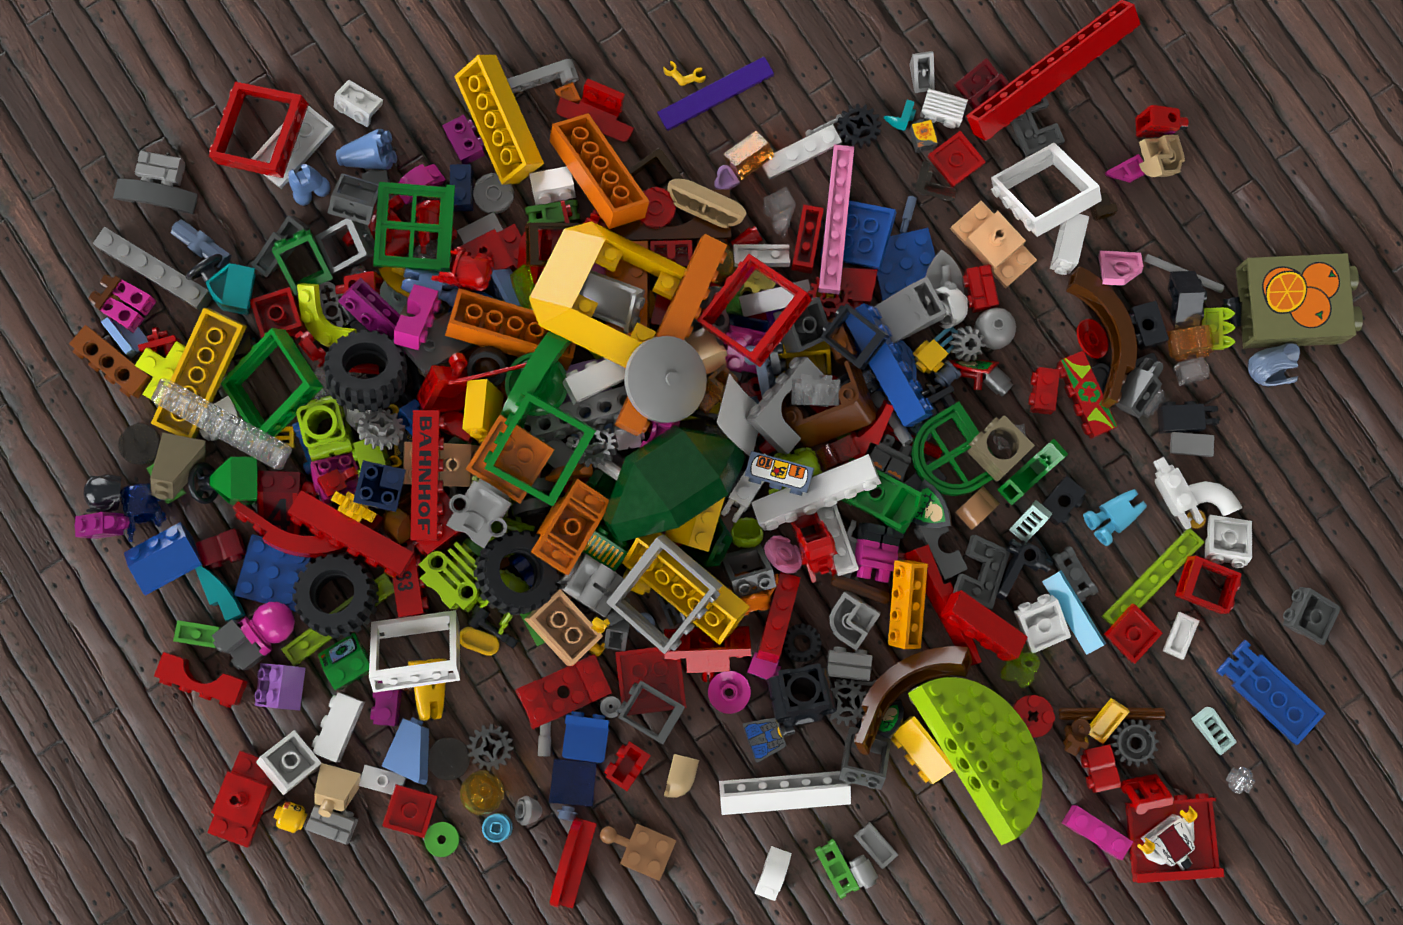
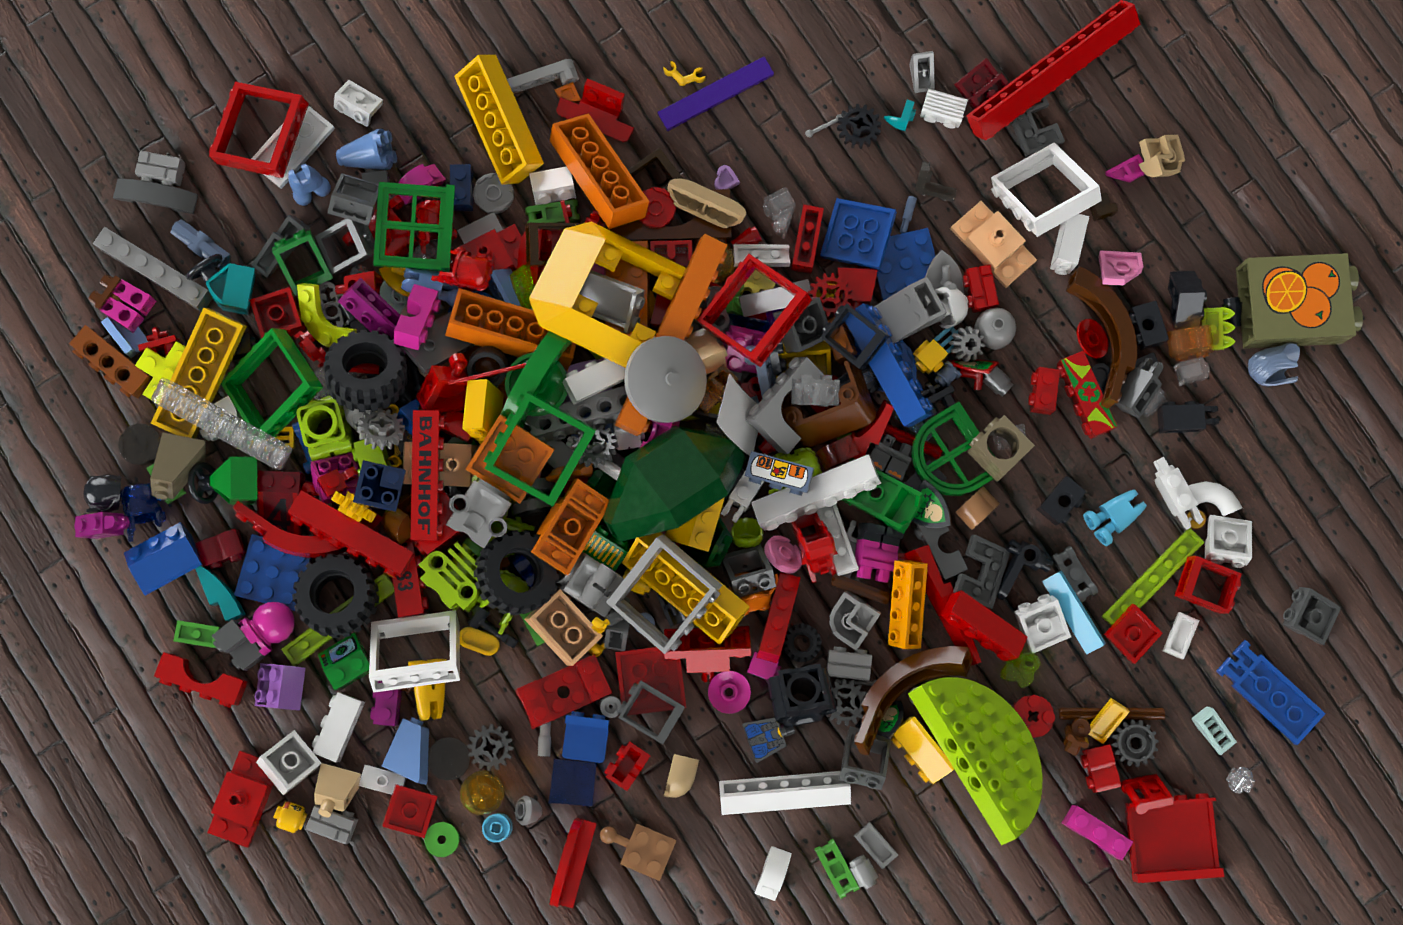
magenta brick [442,114,485,164] -> none
sand blue plate [557,806,578,821] -> none
clear orange brick [723,131,775,180] -> none
white plate [760,124,842,180] -> none
bright pink plate [818,144,854,294] -> none
light grey piece [871,391,914,447] -> none
brick [909,119,938,153] -> none
red plate [927,131,986,188] -> none
green arch [997,439,1068,505] -> none
light aqua slope [1009,500,1052,542] -> none
red torso [1135,105,1188,137] -> none
torso [1137,806,1197,870] -> none
light grey bar [1144,254,1224,293] -> none
light grey tile [1170,432,1214,457] -> none

